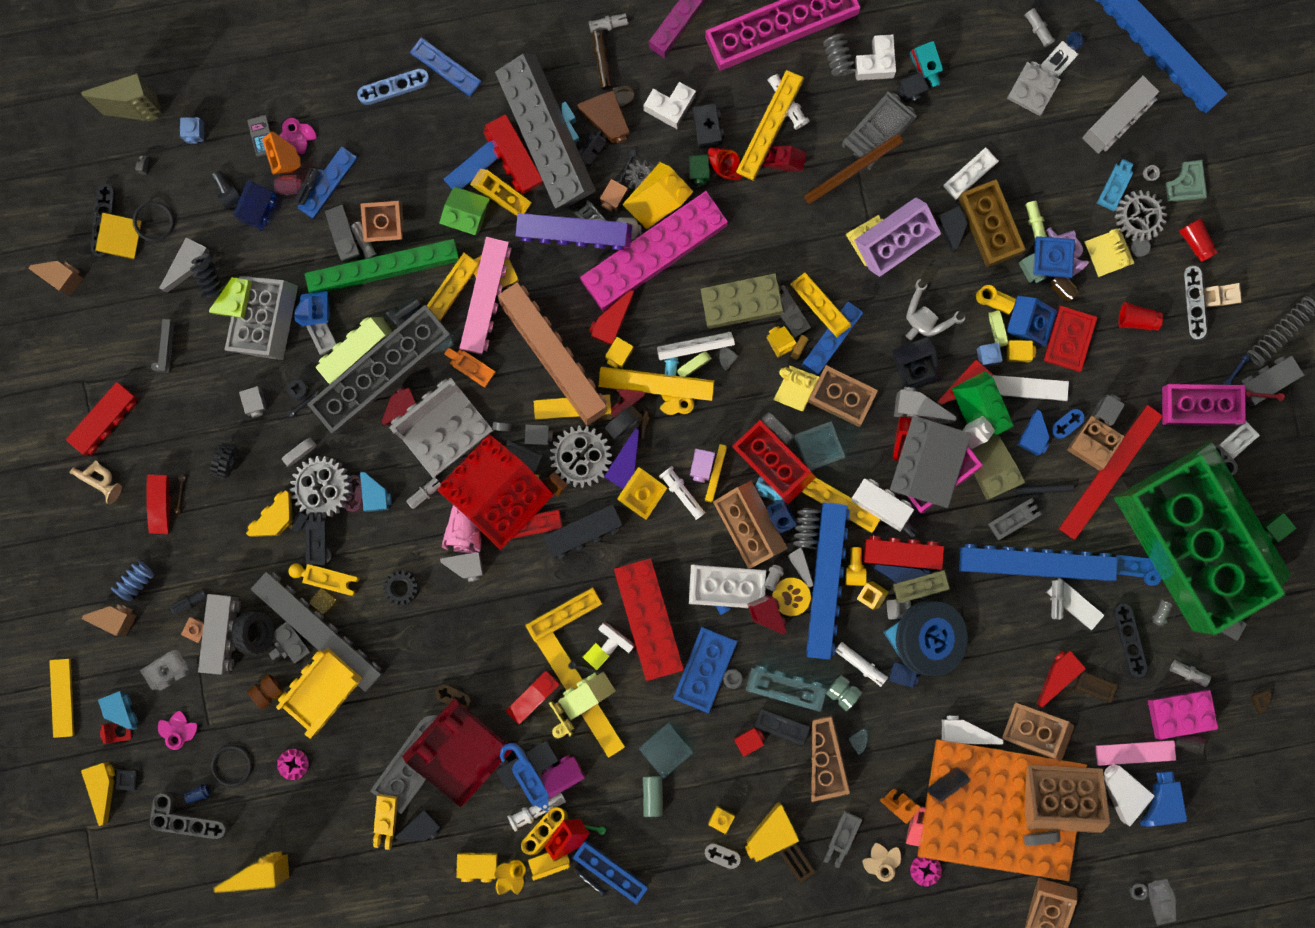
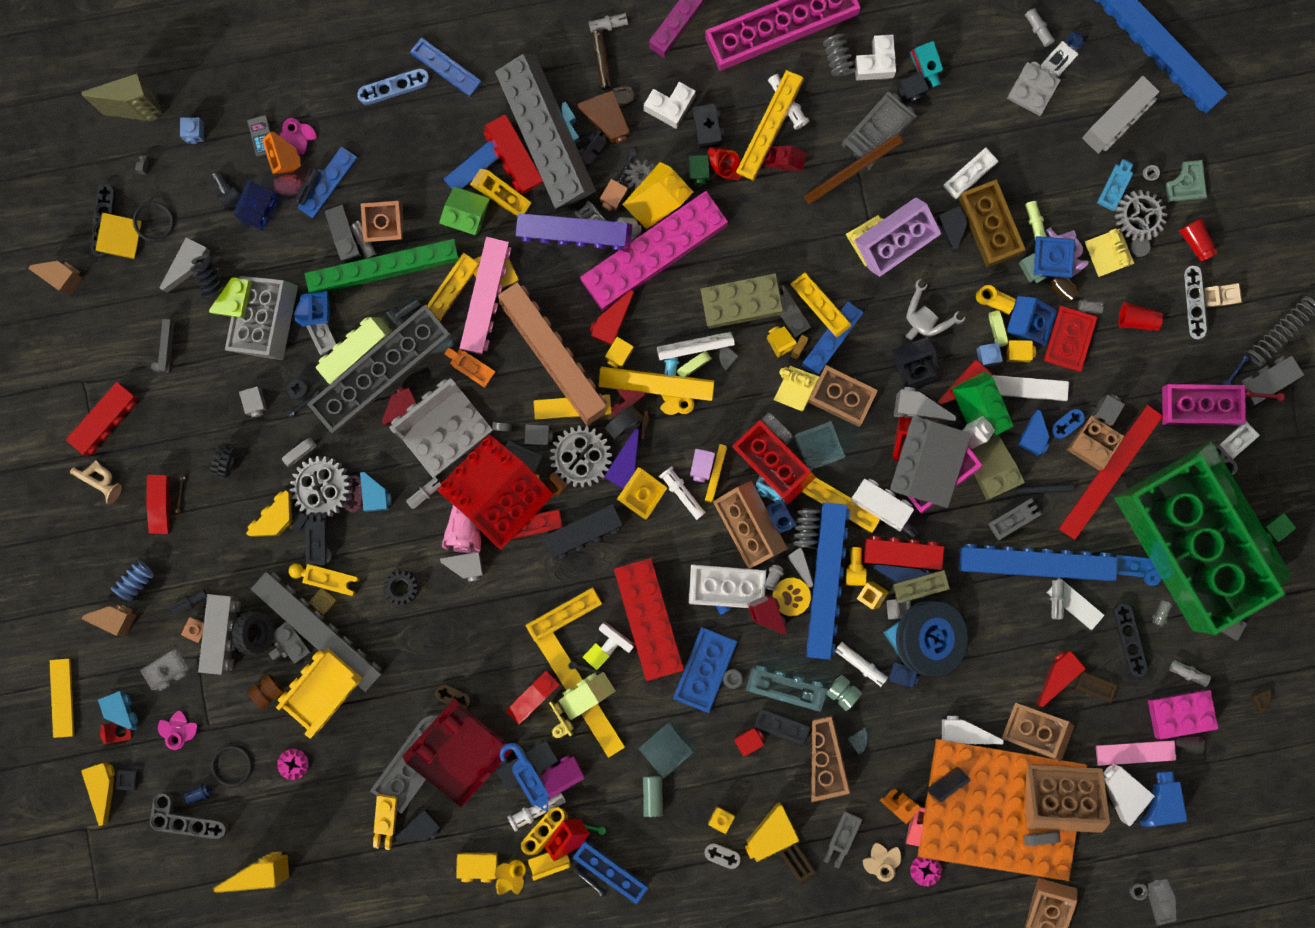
none -> clear pin [1078,298,1104,314]

